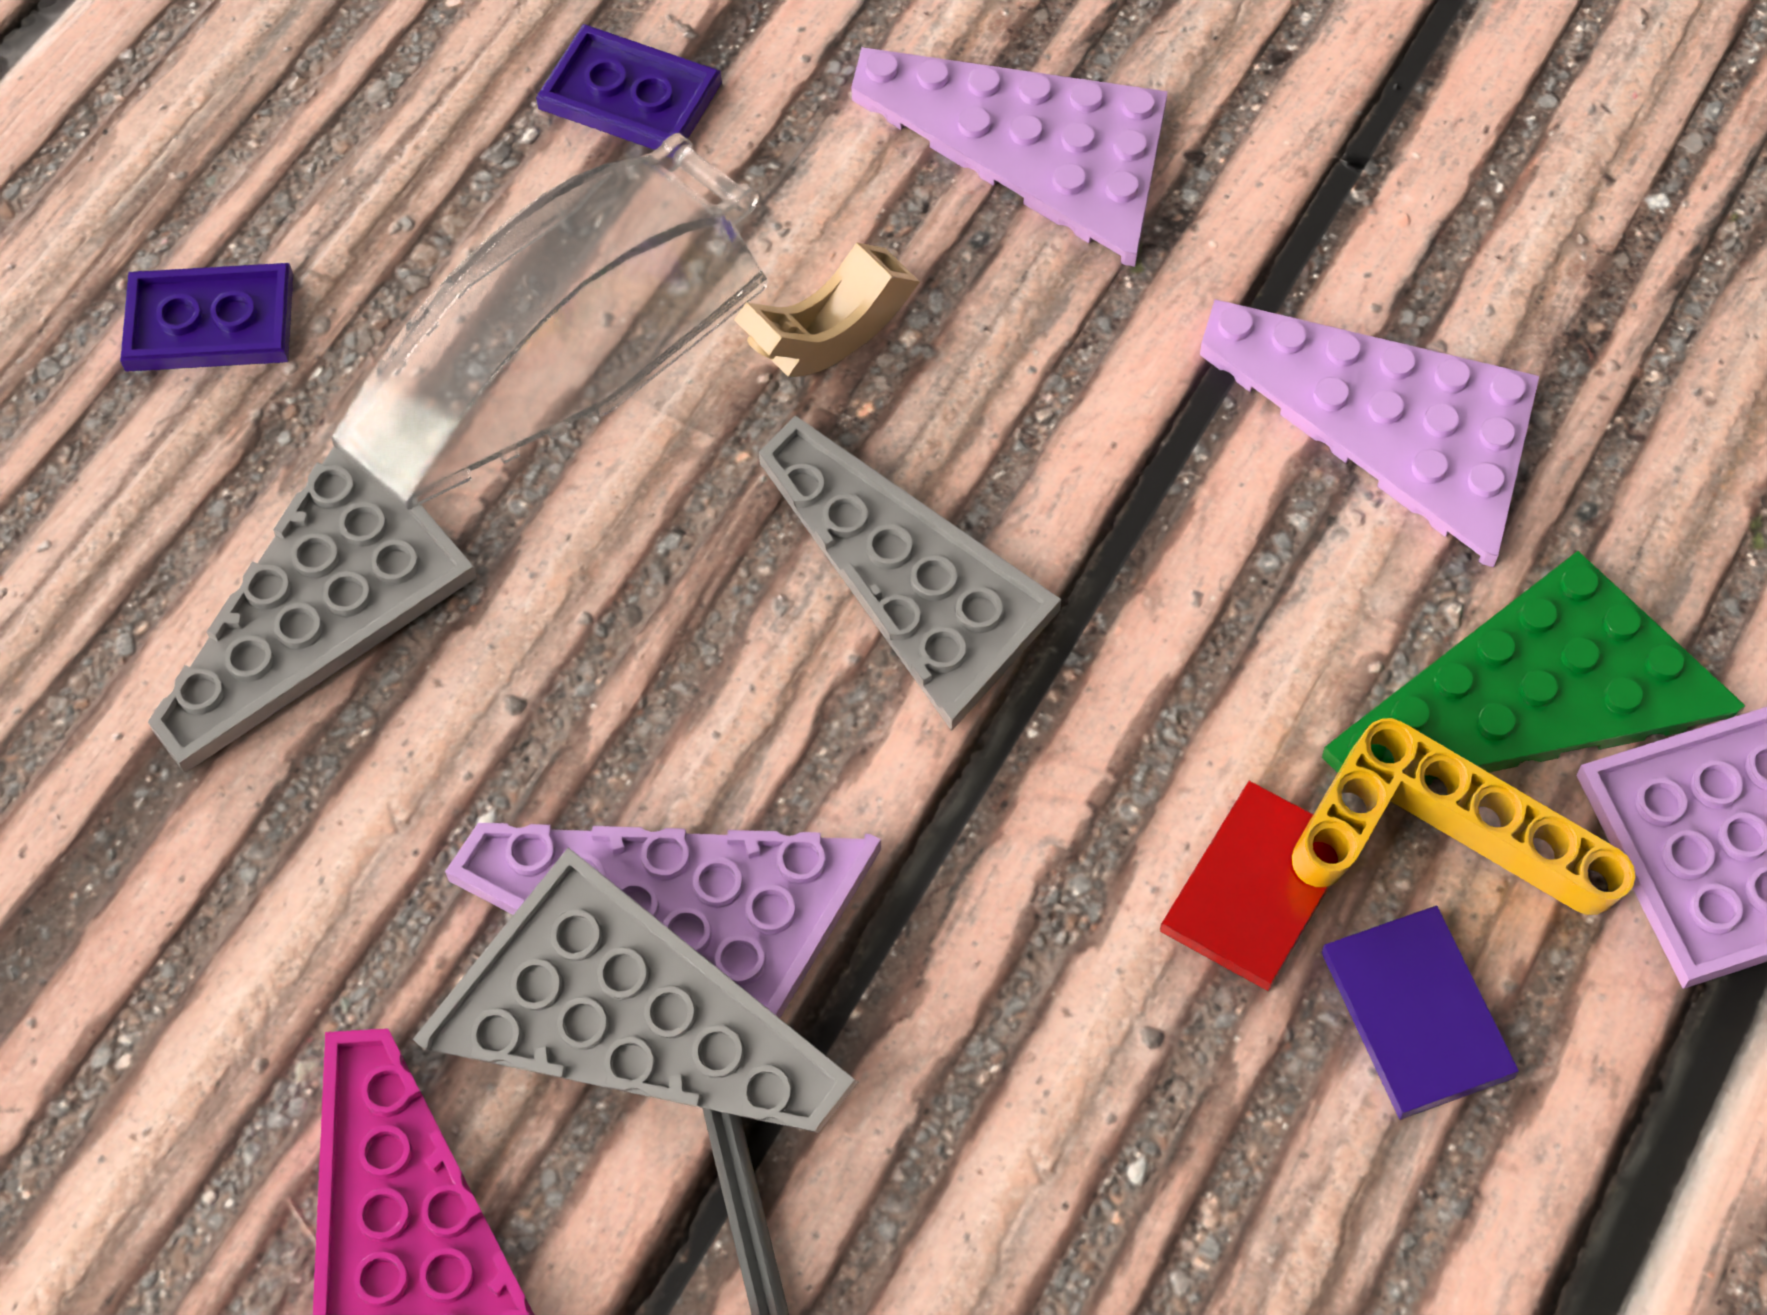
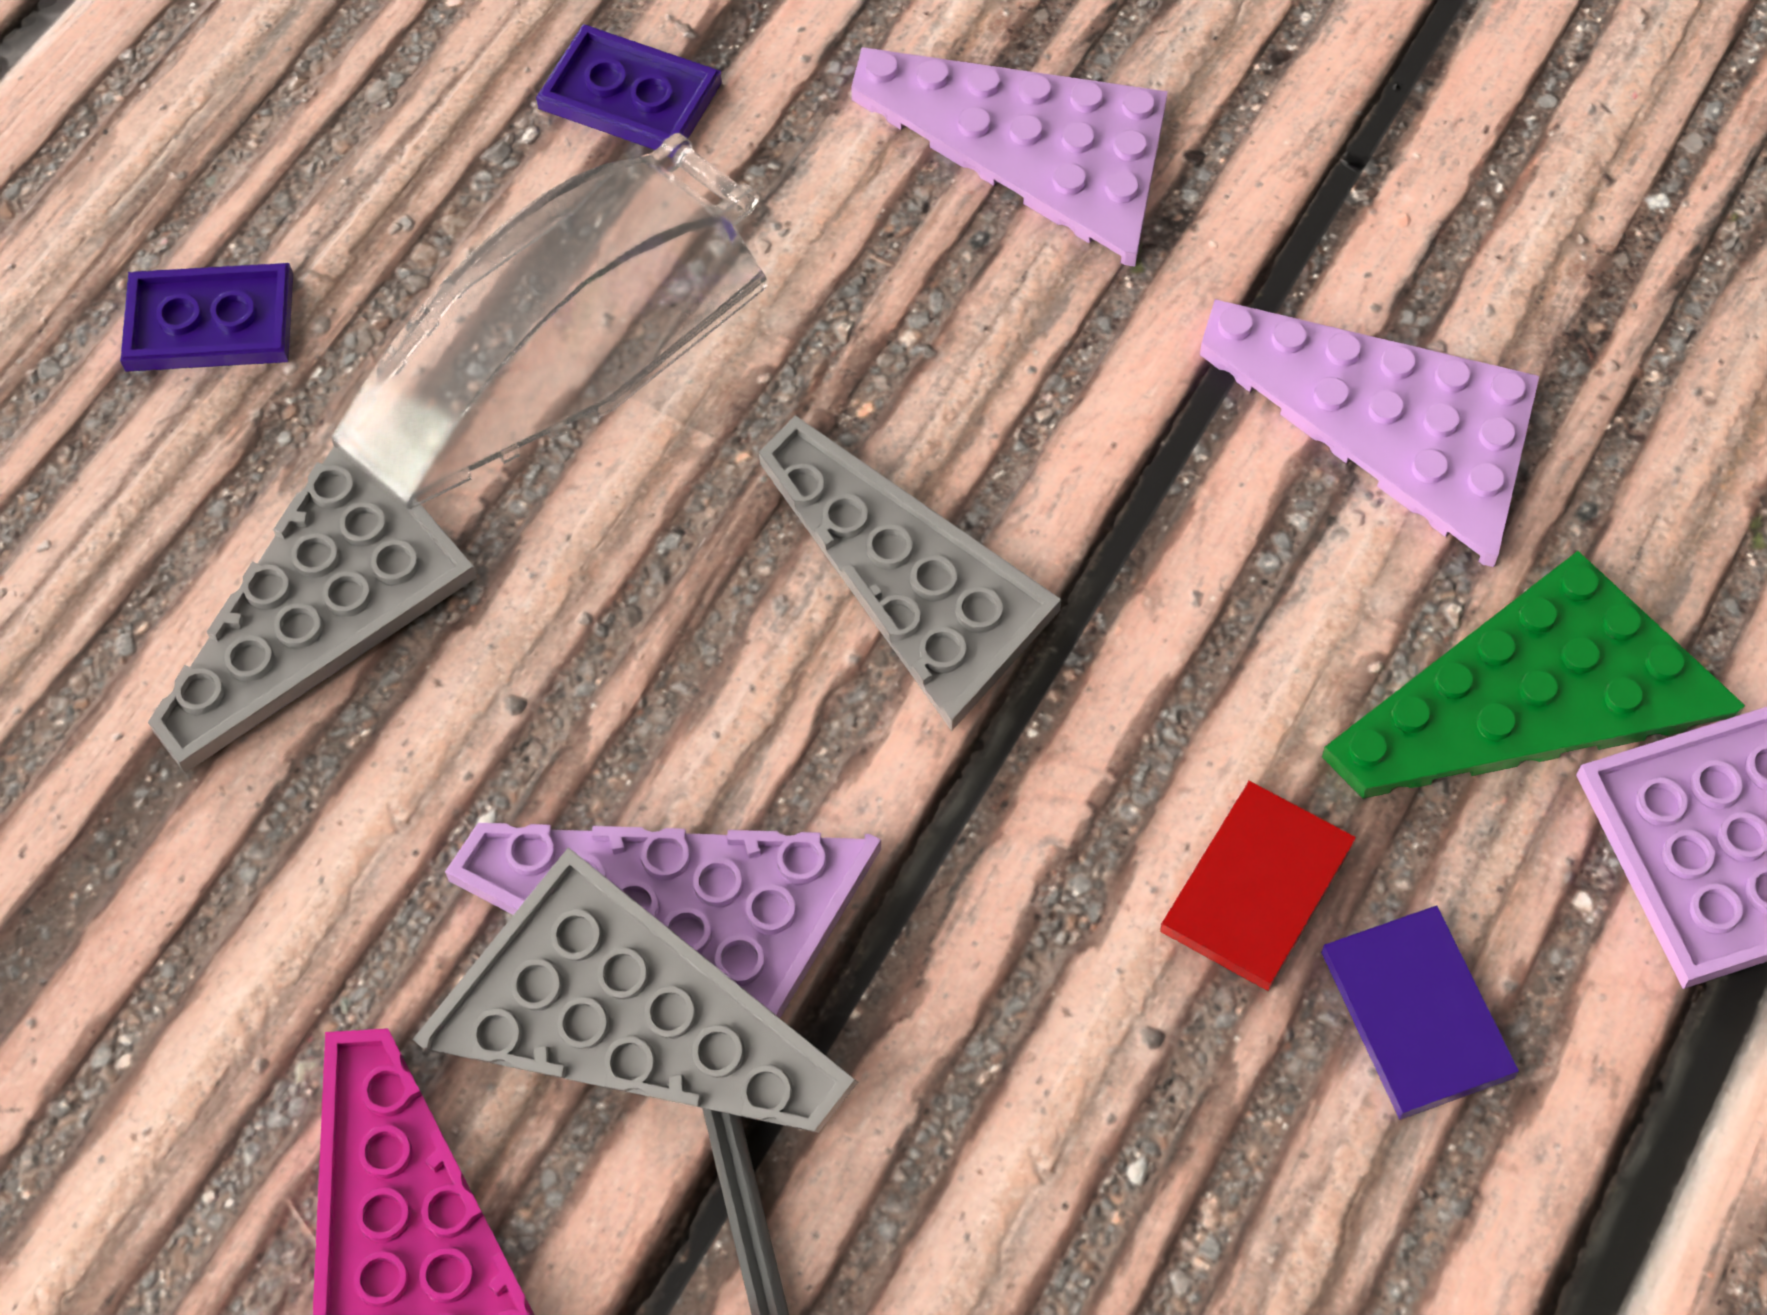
tan arch [734,242,920,377] -> none
yellow beam [1292,718,1635,915] -> none

